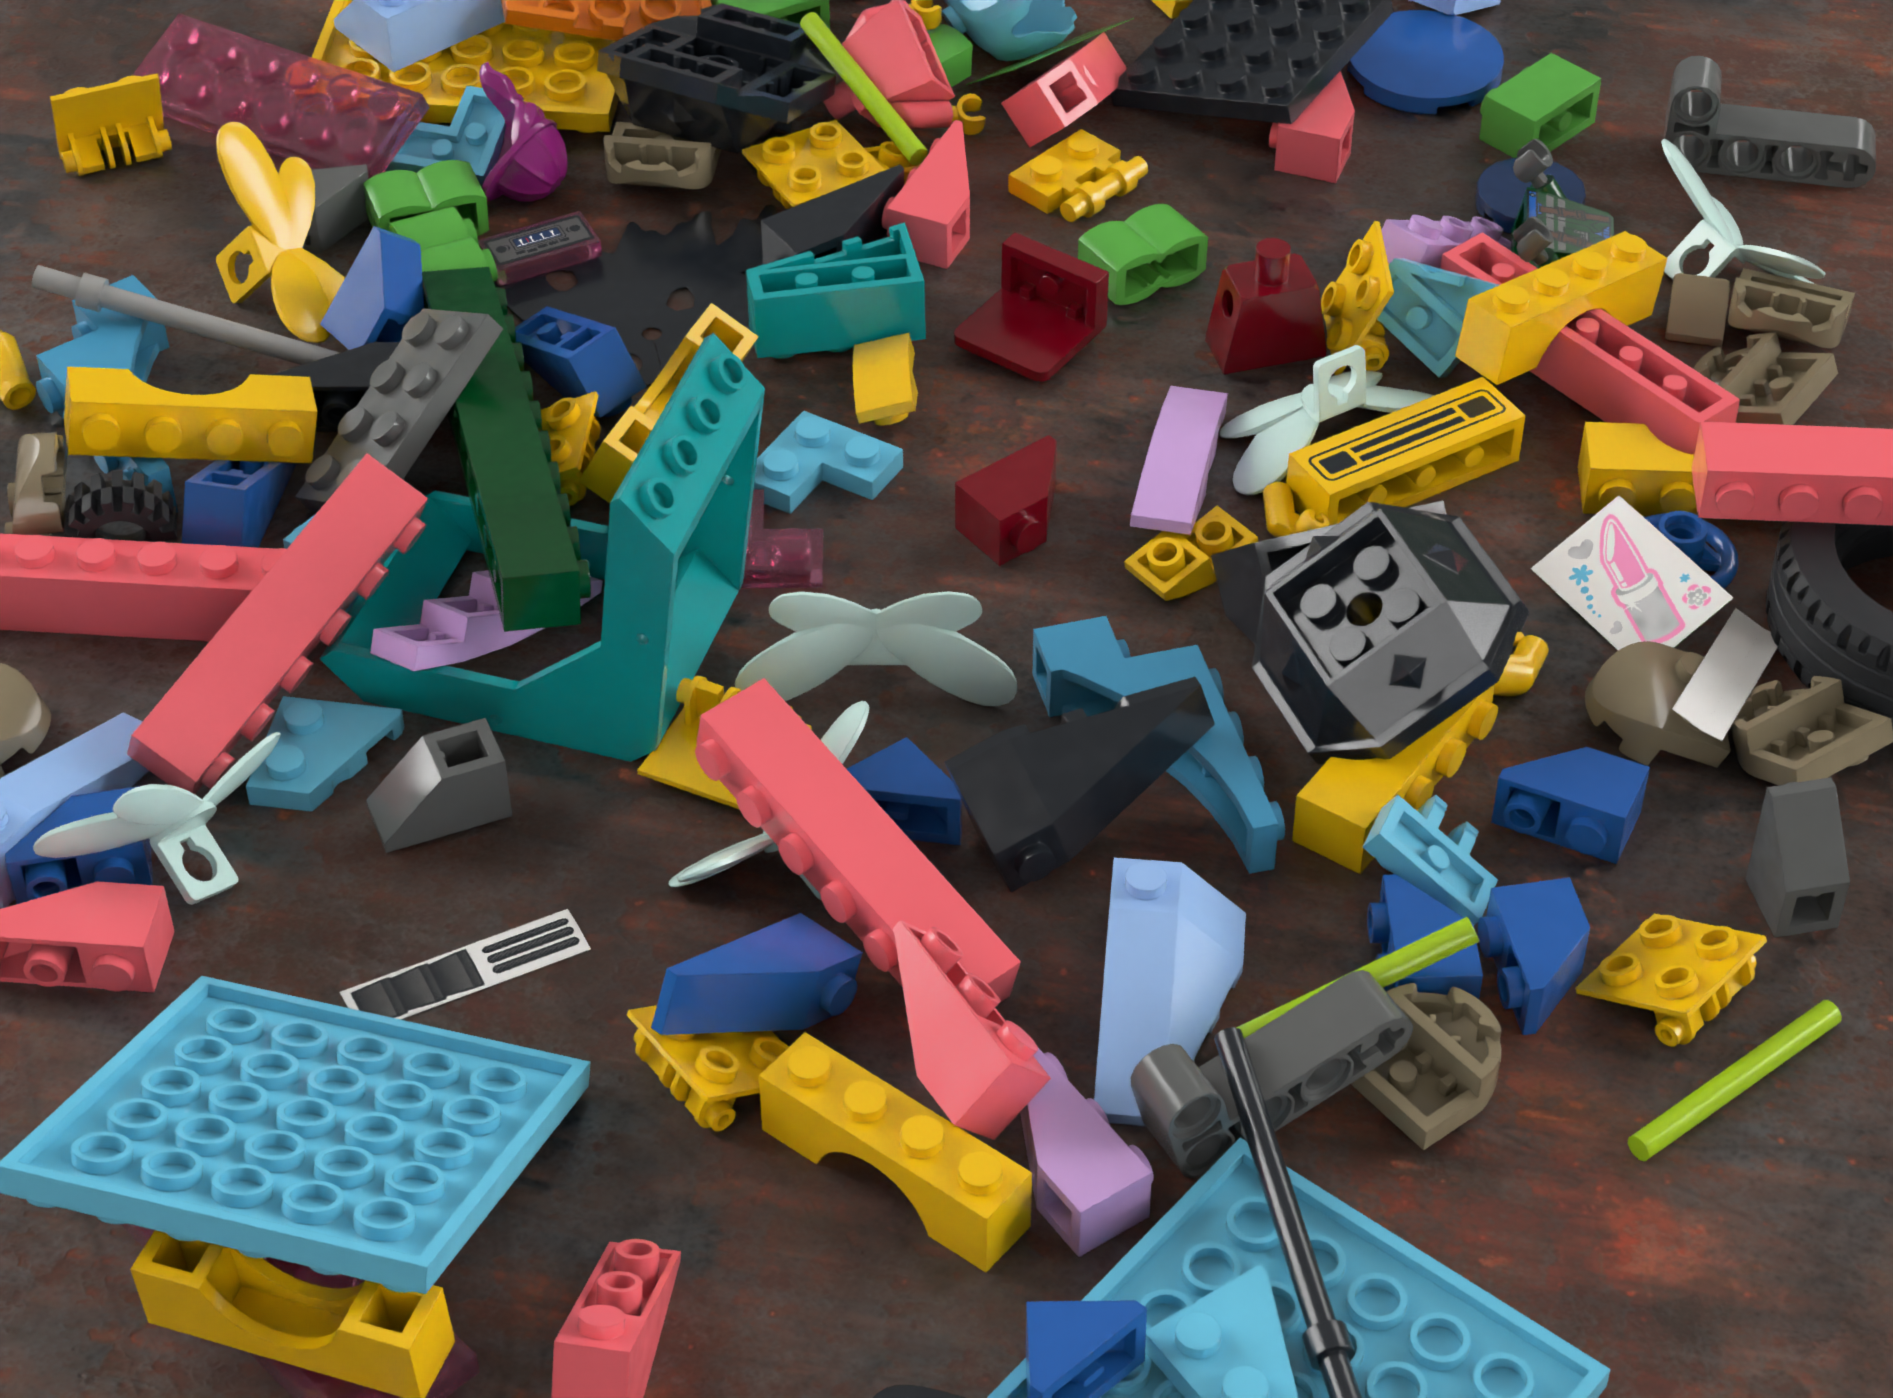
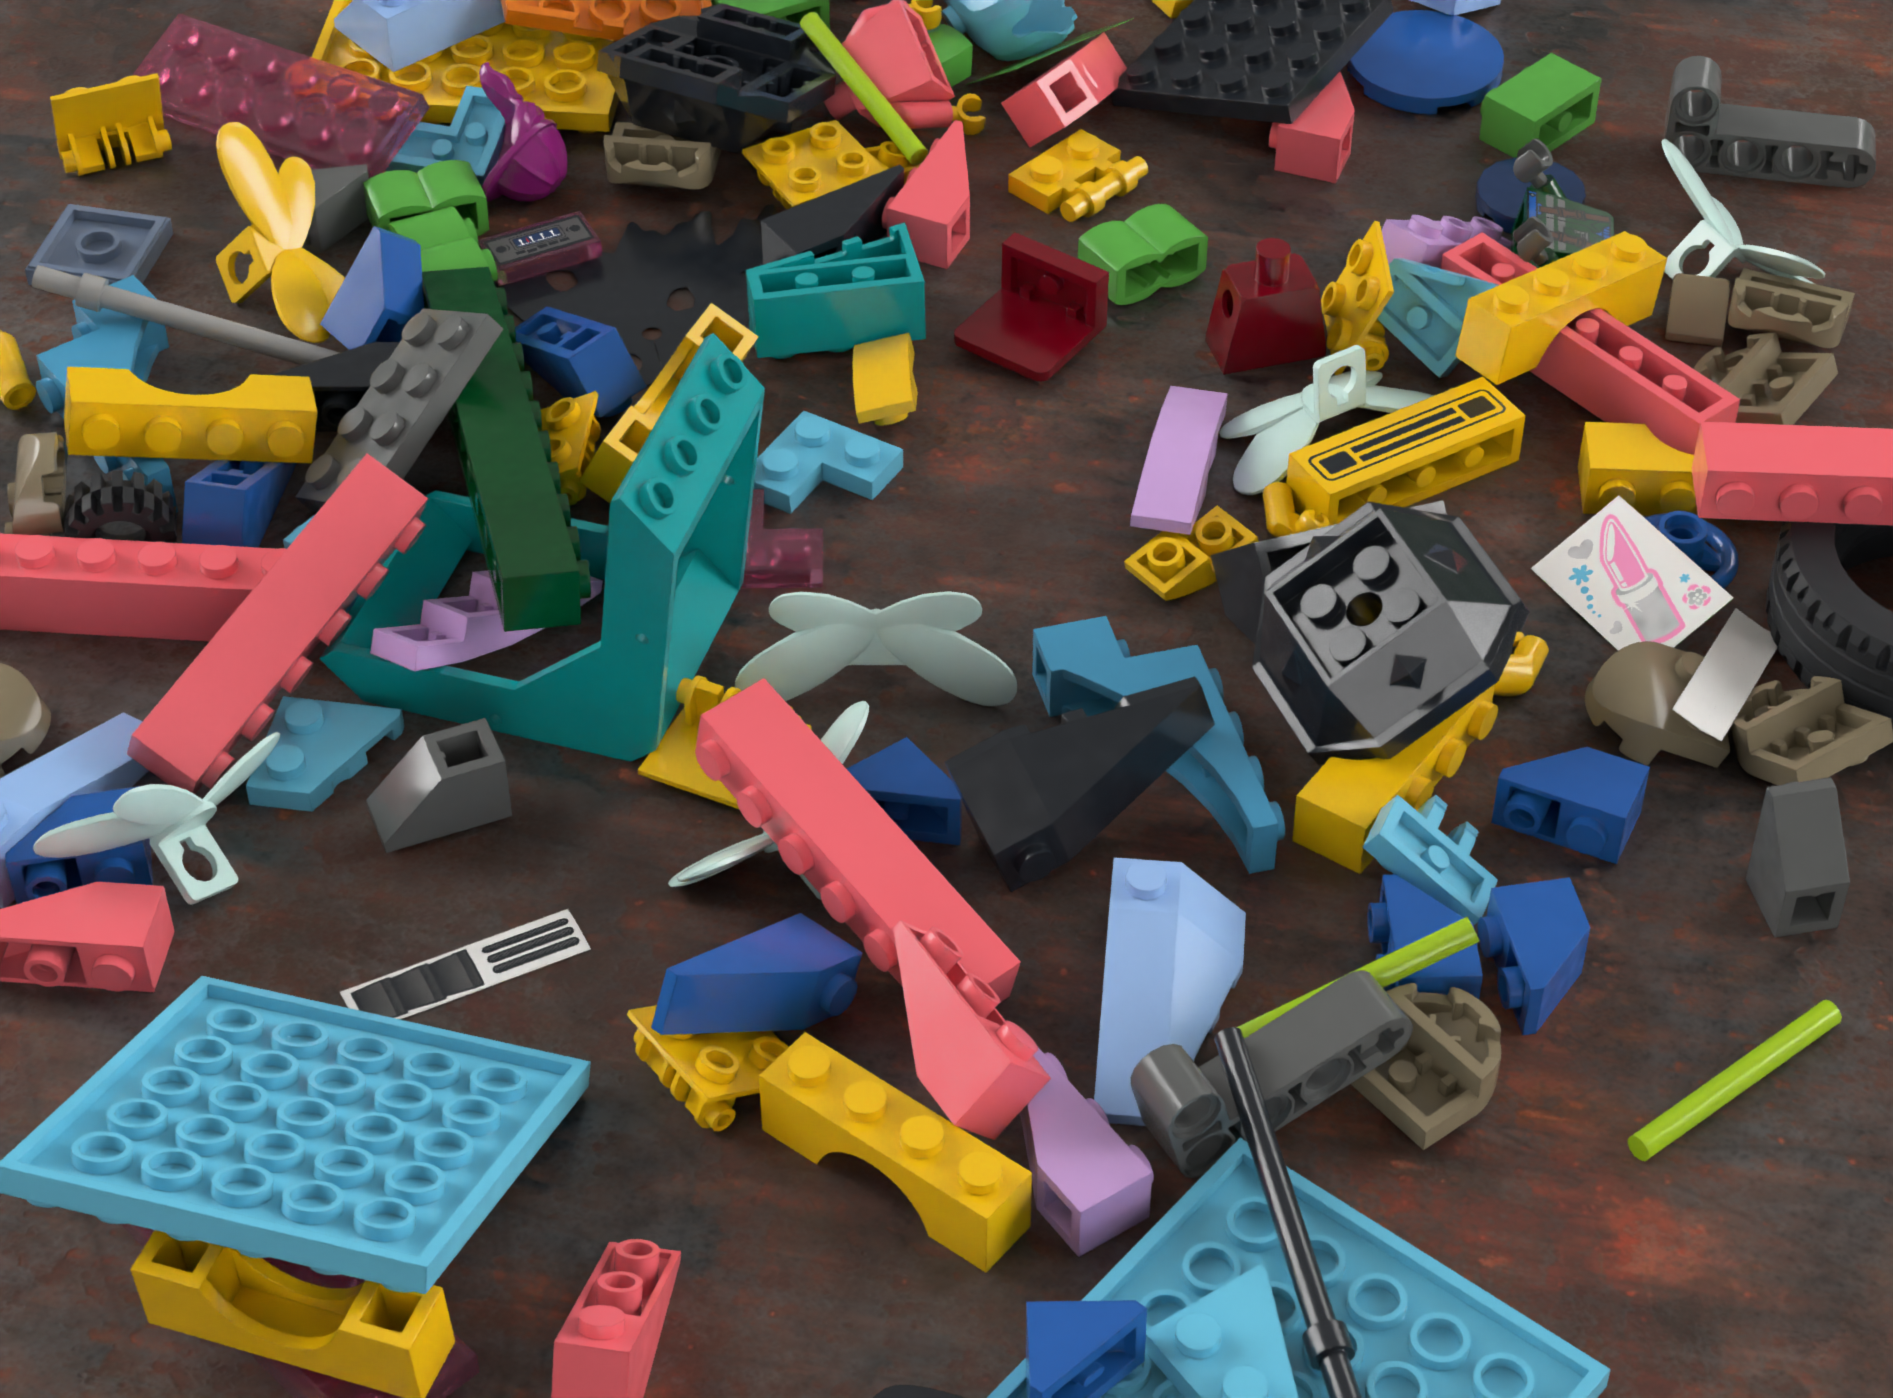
dark red slope [955,435,1057,566] -> none
yellow hinge [1575,913,1767,1047] -> none
none -> sand blue tile [25,204,174,285]

